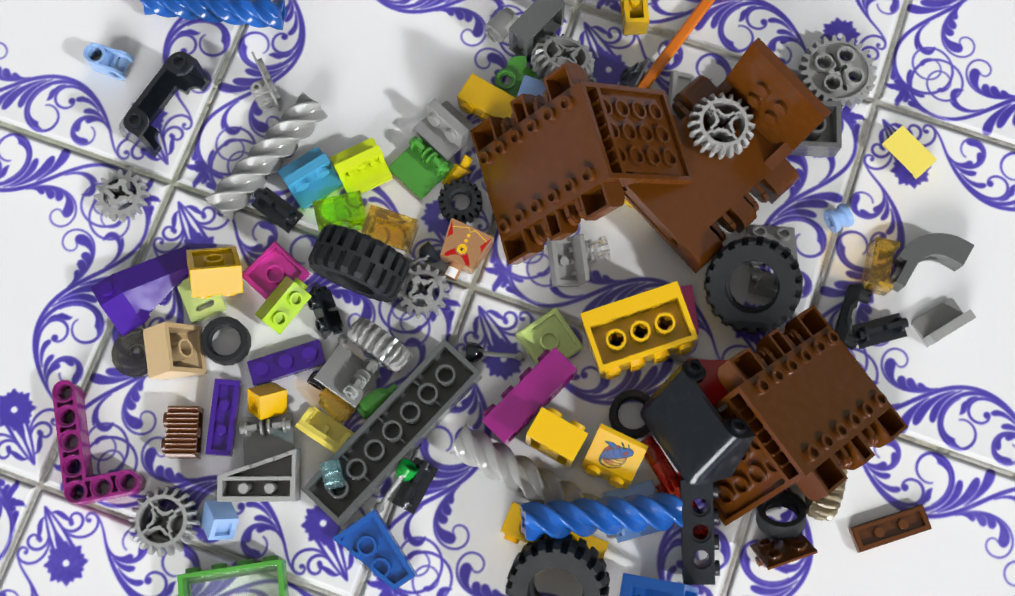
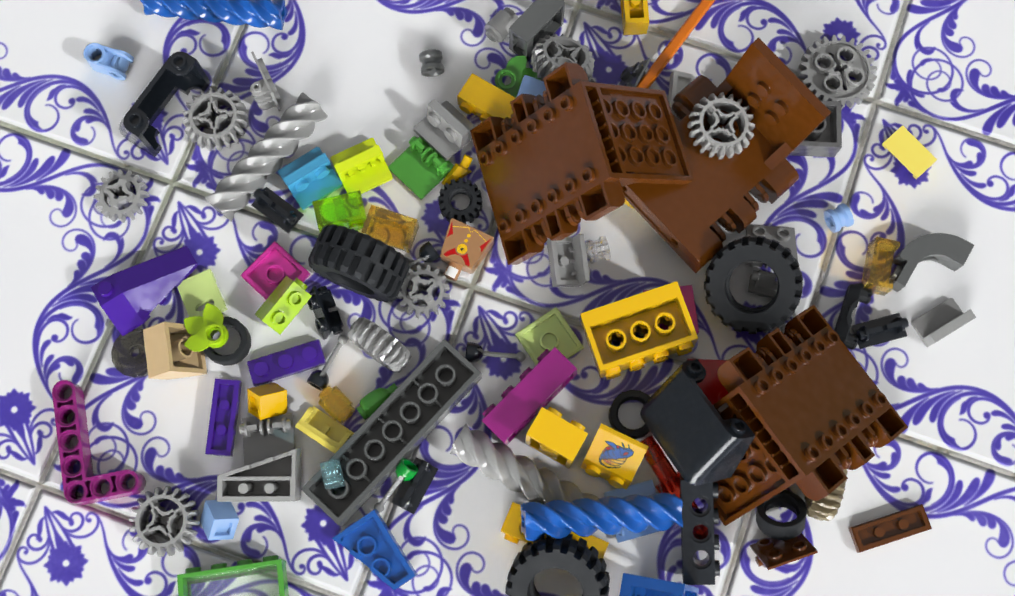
reddish brown brick [161,406,204,459] -> none
yellow slope [186,246,243,299] -> none
light grey hinge [314,344,380,408] -> none
none -> light grey gear [182,87,248,151]
none -> lime plate [184,303,229,352]
none -> dark grey wheel [419,49,444,77]

